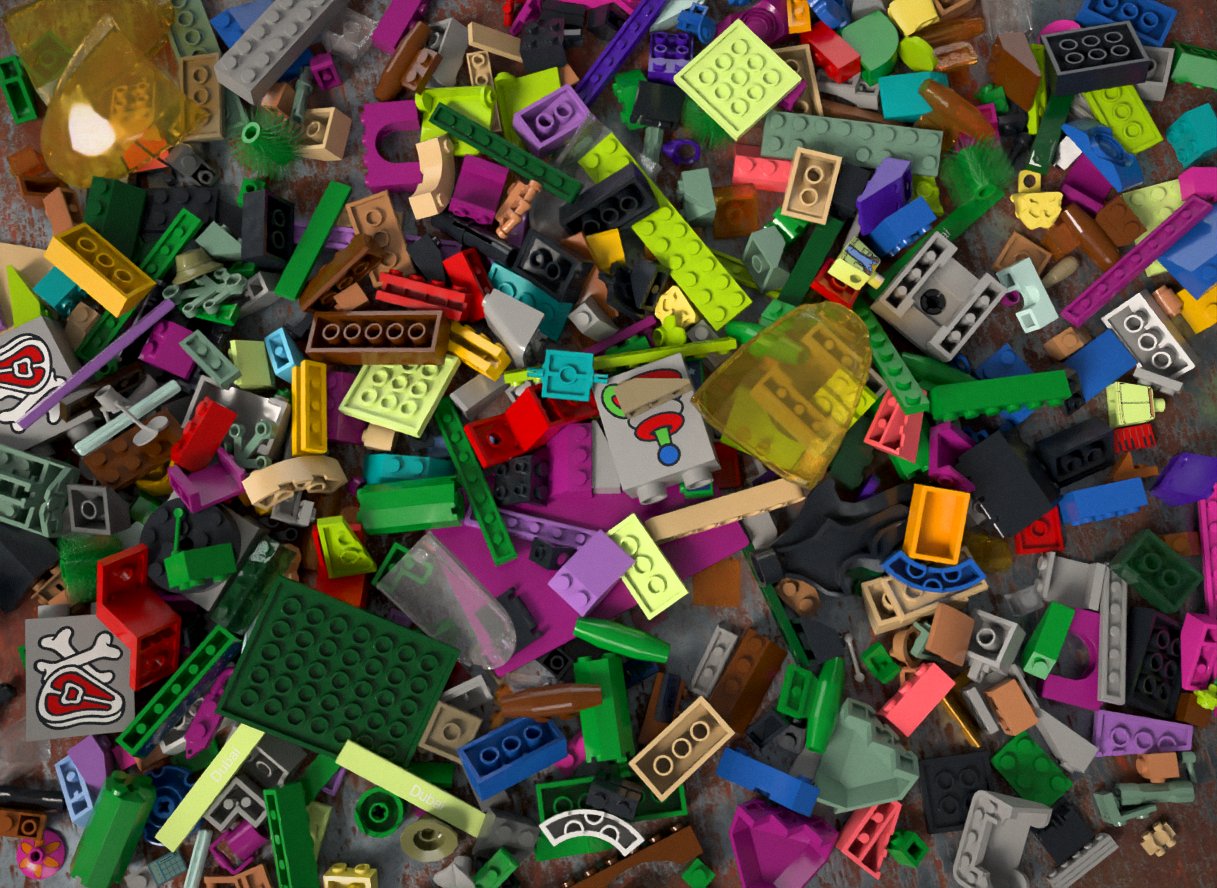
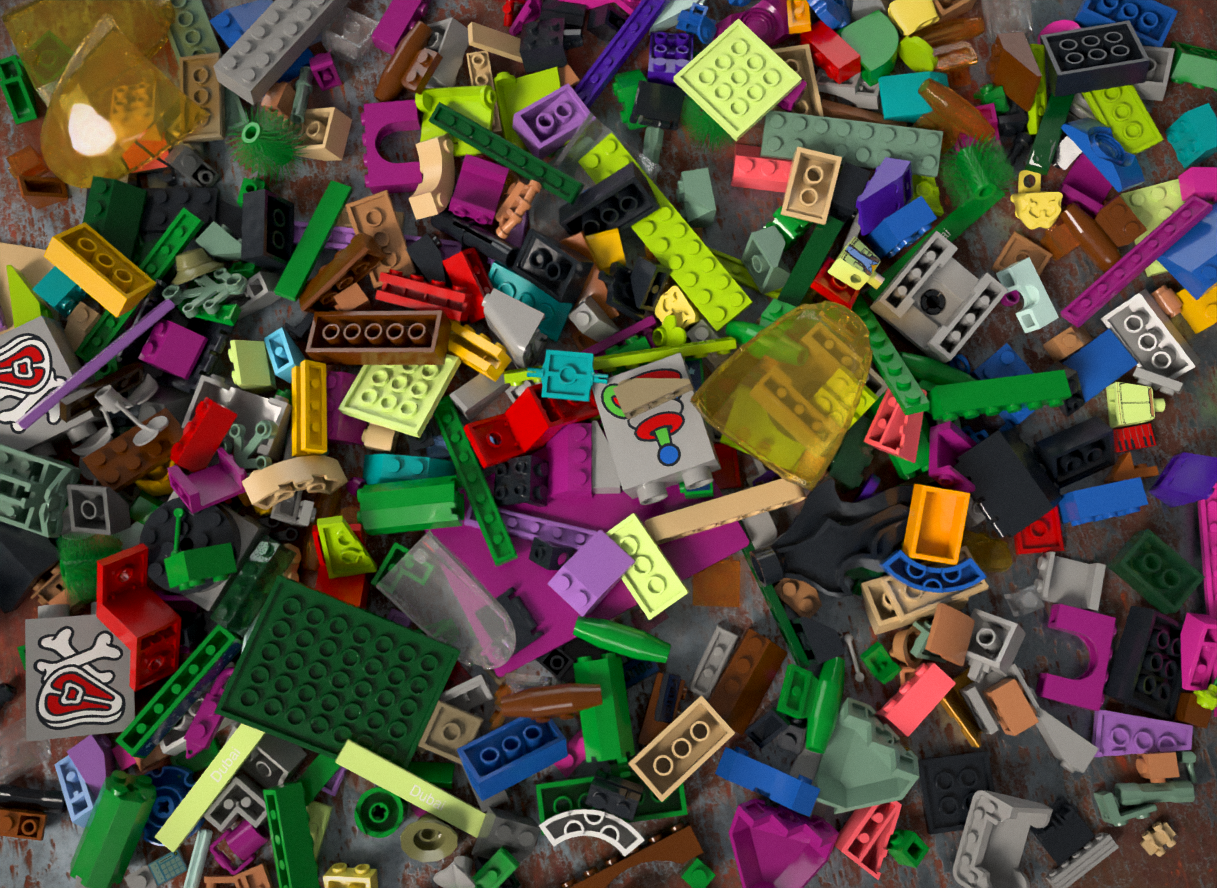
dark pink dish [16,829,66,879] -> none
nougat brick [42,187,84,236] -> none
light aqua axle [74,380,181,456] -> none
sand green plate [179,330,242,389] -> none
green slope [534,834,613,862] -> none
dark purple piece [662,139,701,166] -> none
clear orange slope [712,183,758,239] -> none
green plate [989,730,1073,807] -> none
green slope [1019,600,1075,680] -> none
dark tan piece [1041,256,1079,289] -> none
light grey tile [1097,562,1128,705] -> none
dark orange slope [1152,531,1201,559] -> none

